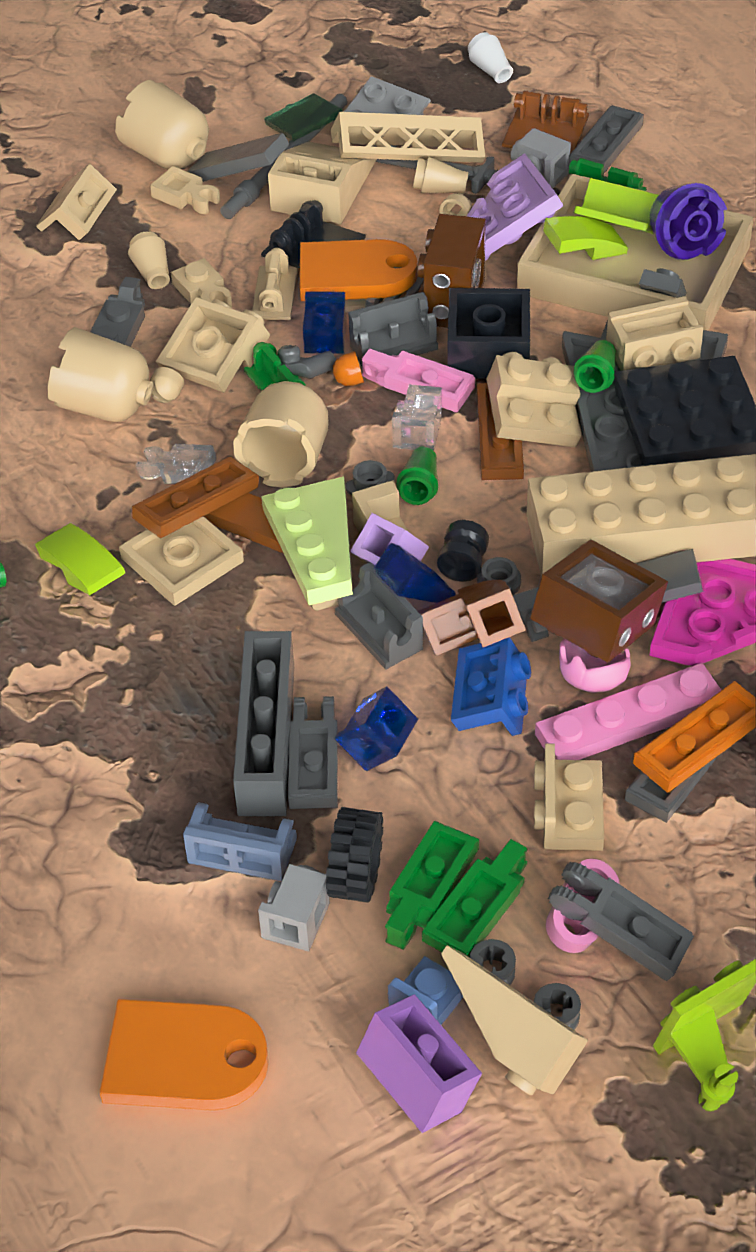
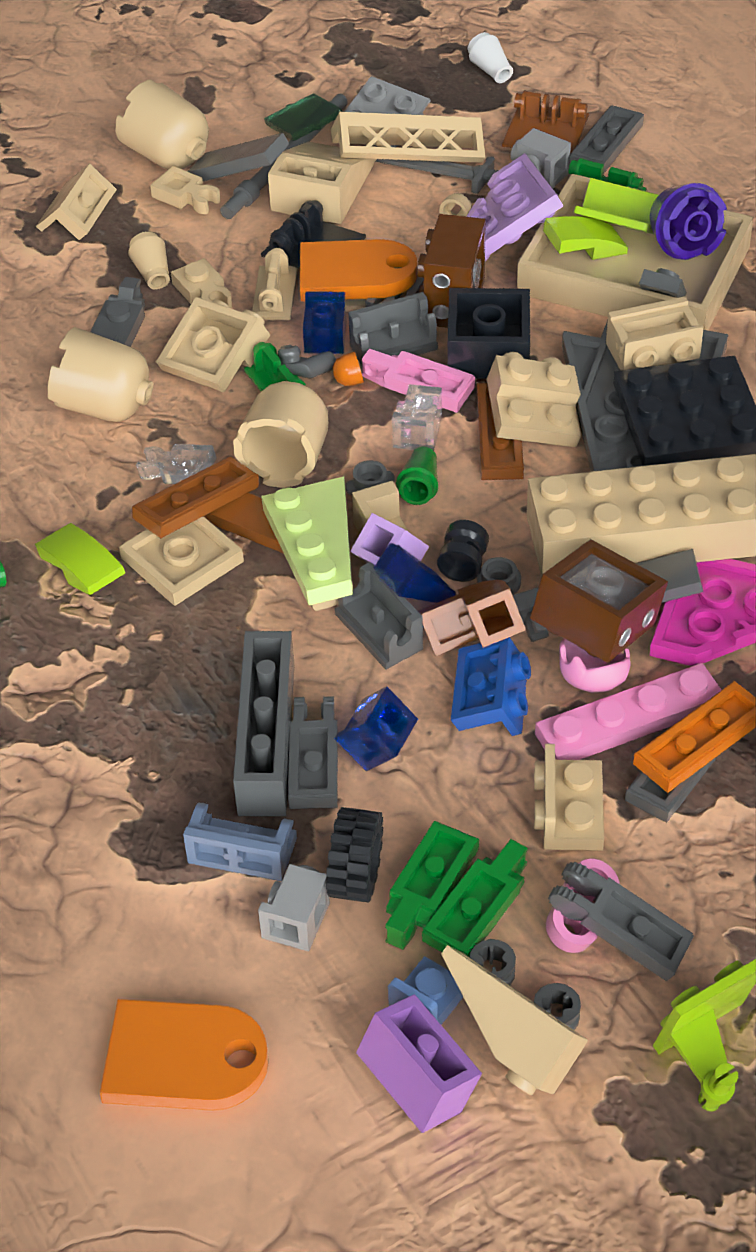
tan hinge [150,367,184,403] -> none
tan cone [413,156,469,194] -> none
green cone [573,340,616,393] -> none

